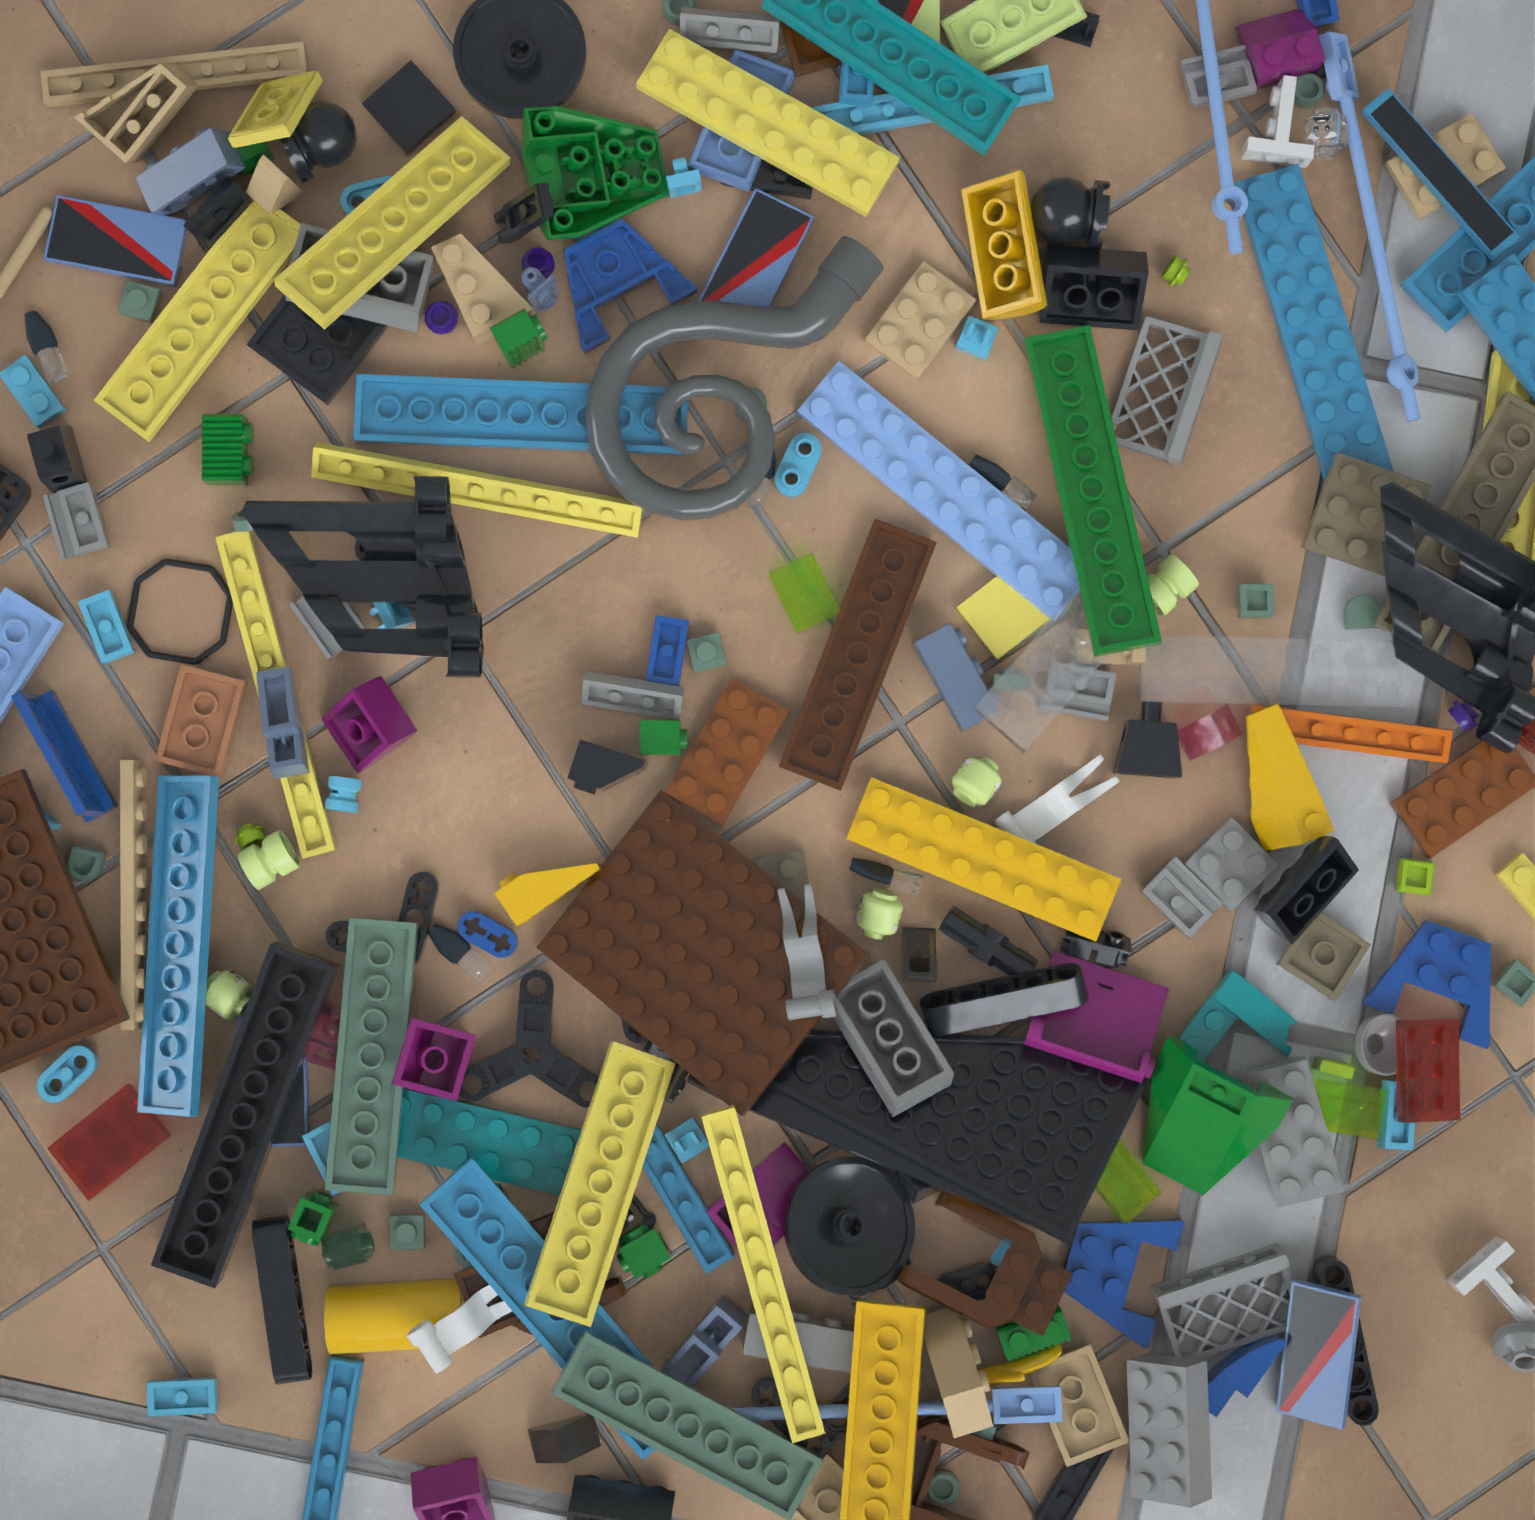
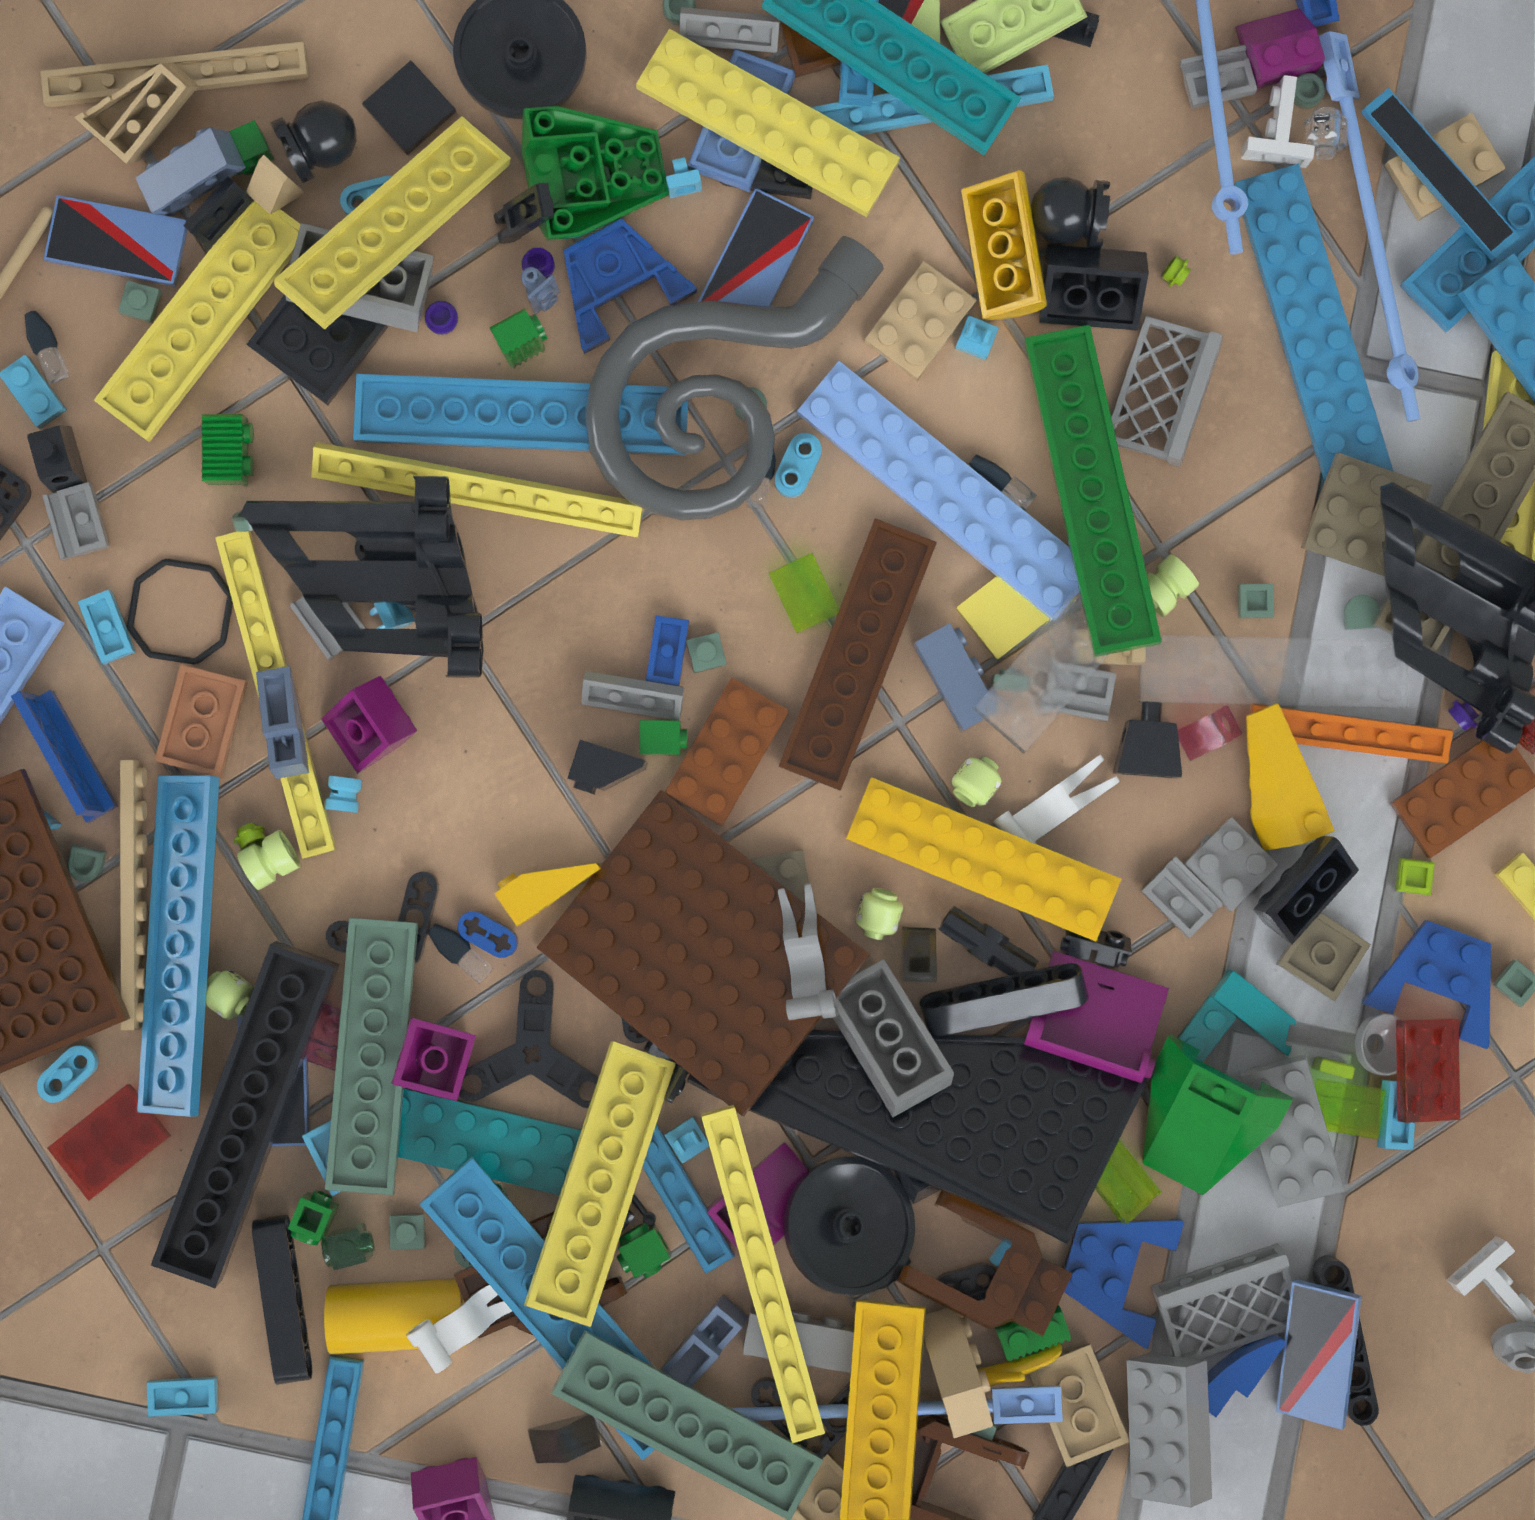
light yellow tile [228,71,323,148] -> none
tan wedge [431,233,536,345] -> none
piece [849,858,924,896] -> none
sand green tile [927,1469,960,1506] -> none

